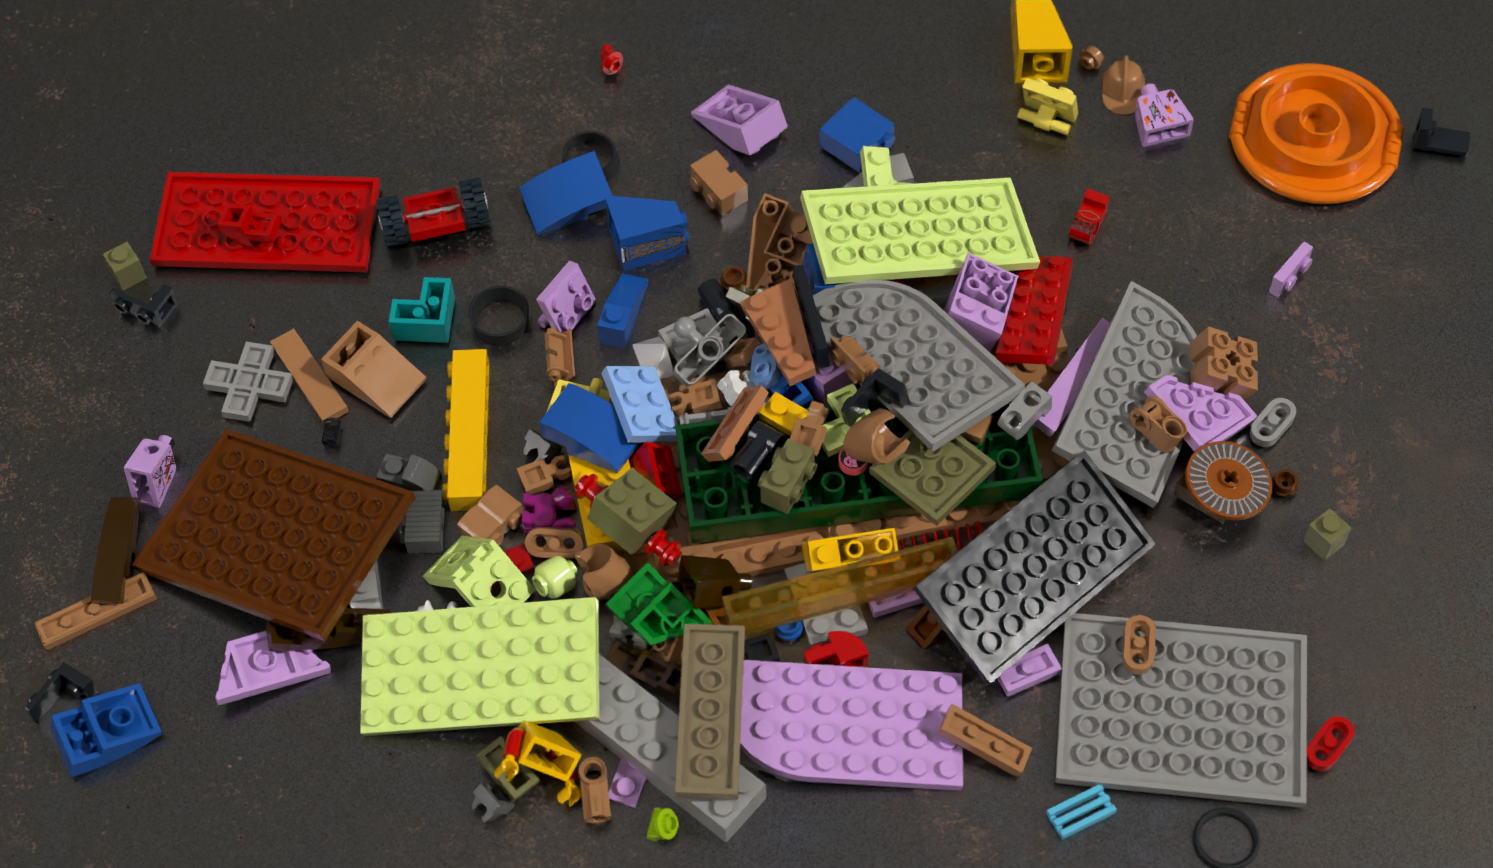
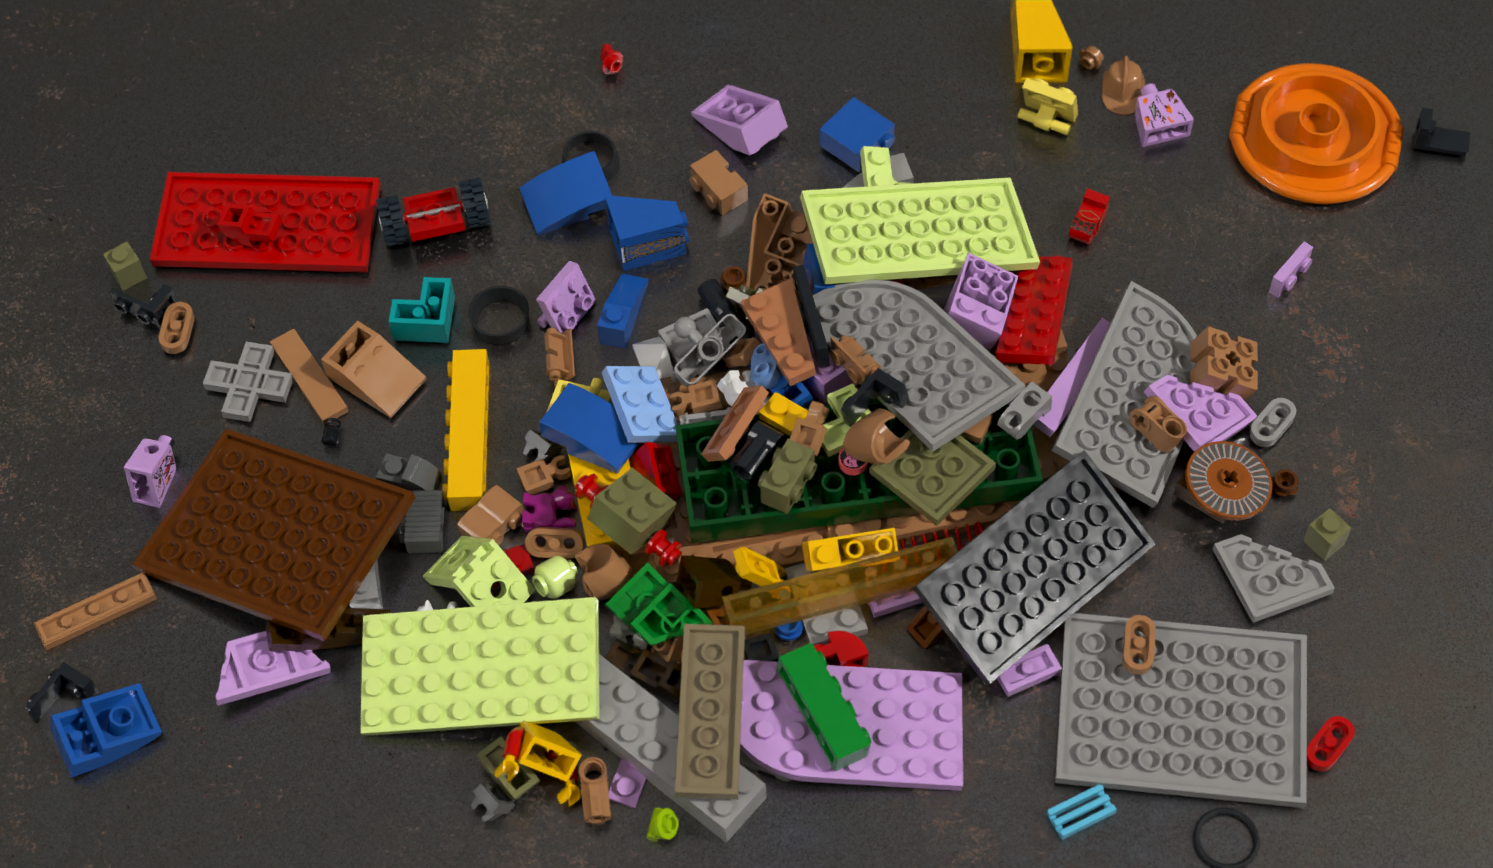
dark brown slope [91,497,141,604] -> none
medium nougat plate [937,704,1032,777] -> none
none -> medium nougat plate [159,302,195,354]
none -> yellow hinge [733,546,791,596]
none -> green brick [777,642,871,772]
none -> light grey plate [1213,534,1335,623]

